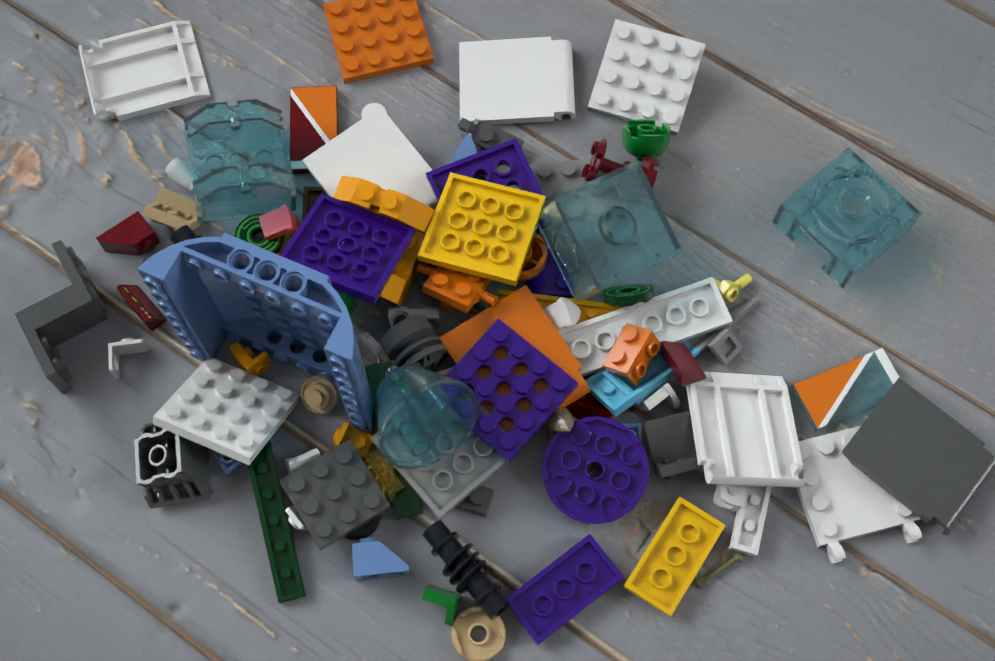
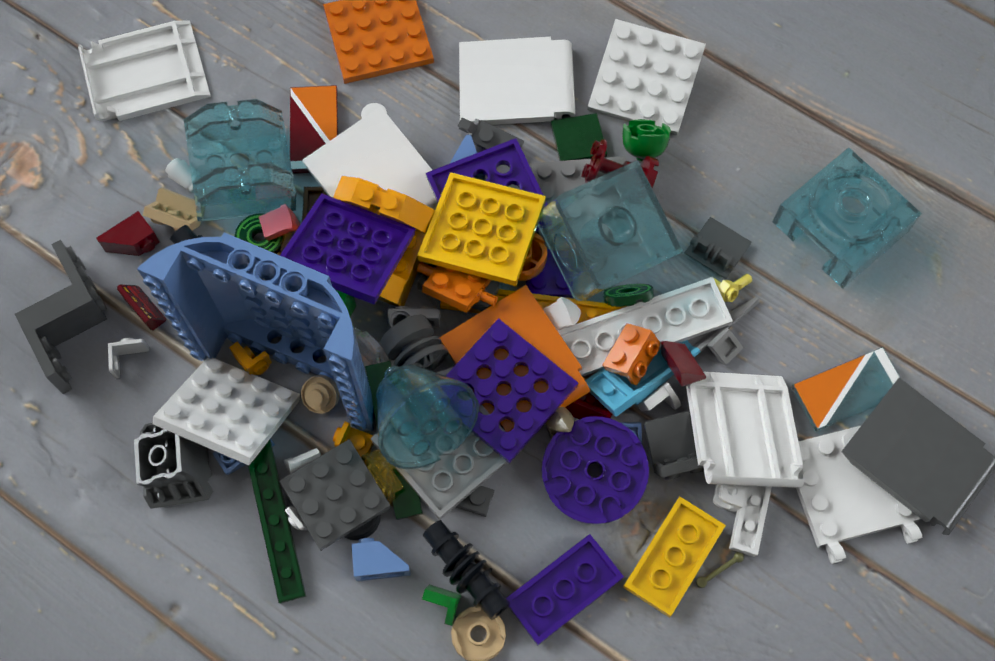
none -> dark green tile [551,113,607,161]
none -> dark grey hinge [684,217,752,279]

